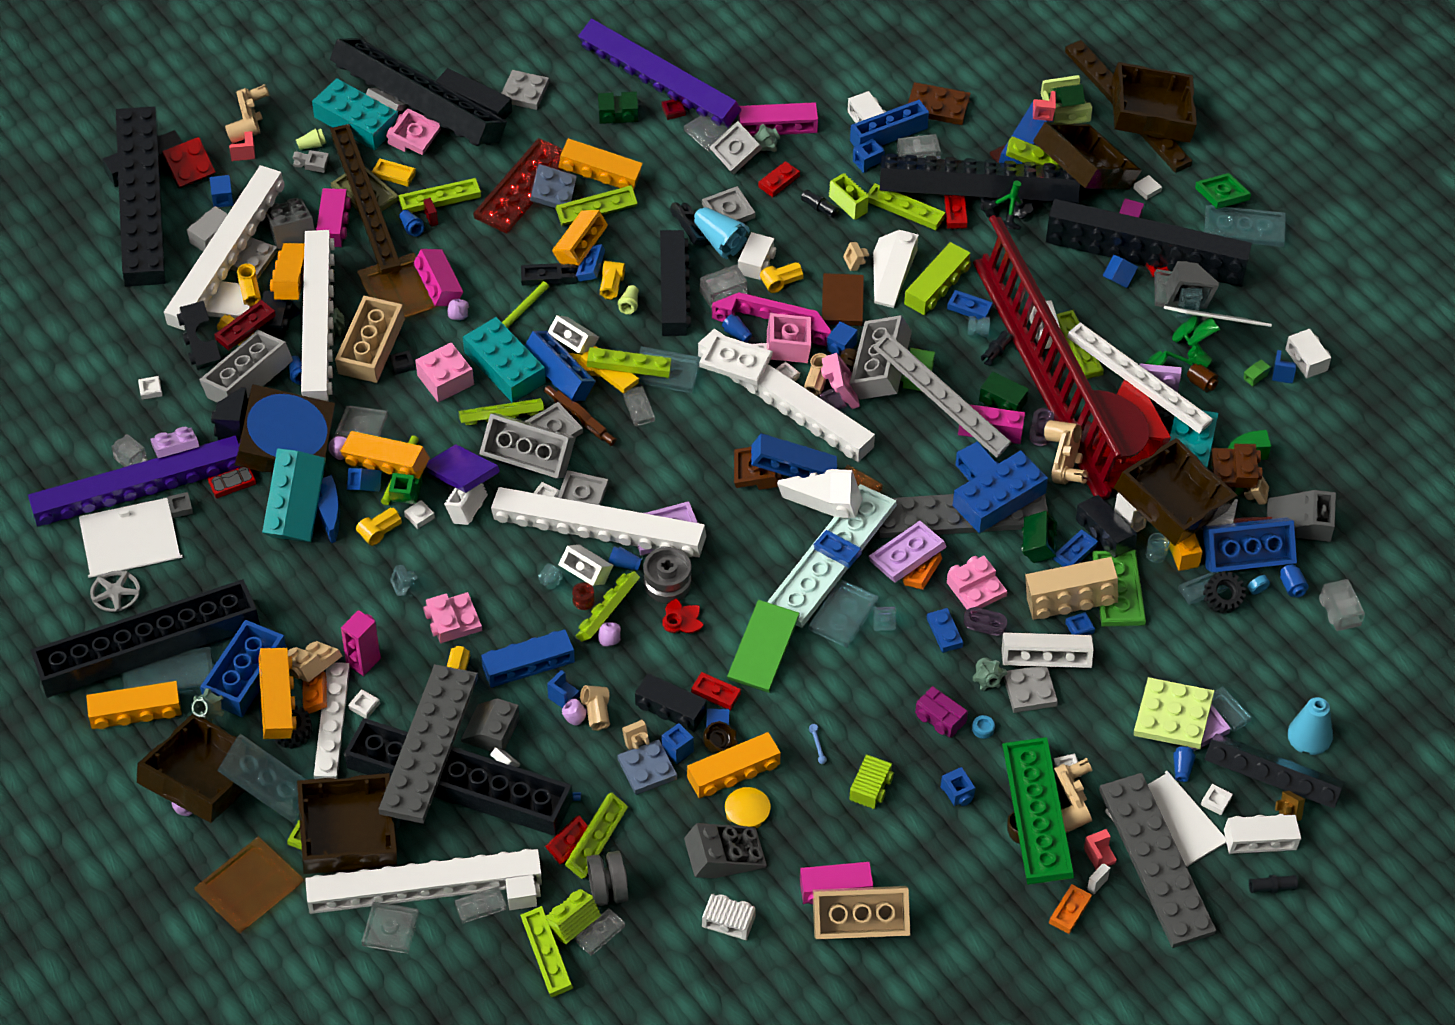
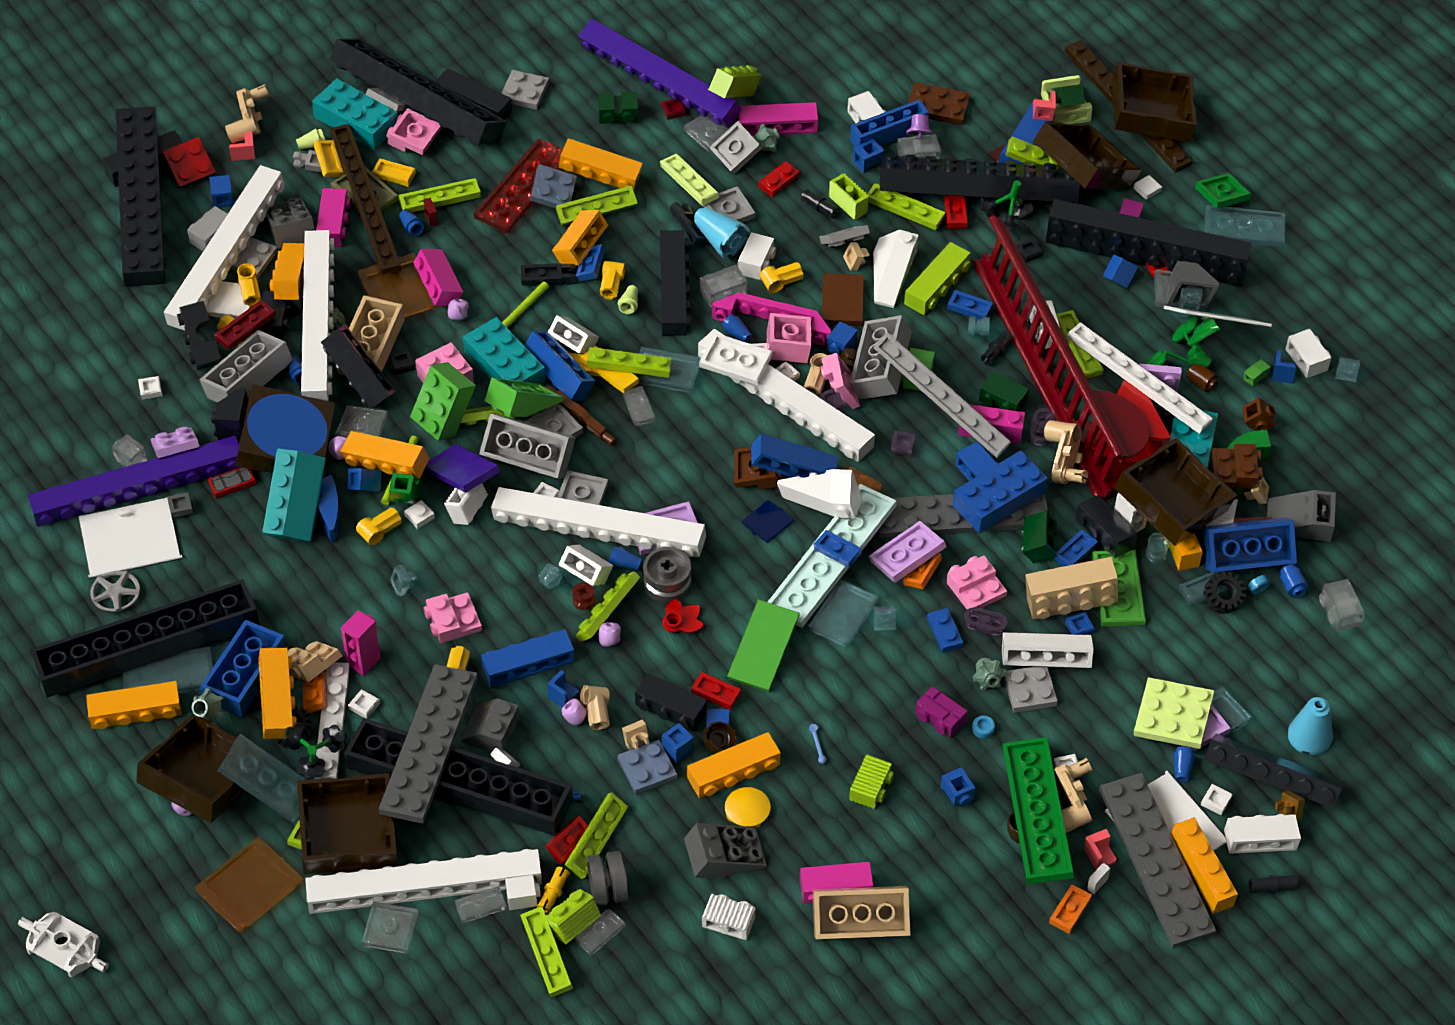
none -> white plate [18,912,109,978]
none -> black plant [283,722,346,780]
none -> yellow tile [313,140,344,177]
none -> black brick [321,324,396,409]
none -> bright green brick [410,362,476,441]
none -> bright green slope [485,377,564,419]
none -> yellow pin [536,867,570,914]
none -> yellowish green tile [660,153,719,206]
none -> lime brick [708,65,762,98]
none -> clear blue piece [742,500,793,543]
none -> light grey plate [819,225,870,247]
none -> clear purple plate [891,431,915,455]
none -> medium lavender piece [906,114,934,138]
none -> black tile [1016,238,1043,263]
none -> light orange brick [1171,817,1238,914]
none -> reddish brown brick [1242,398,1277,431]
none -> clear light blue tile [1335,357,1360,382]

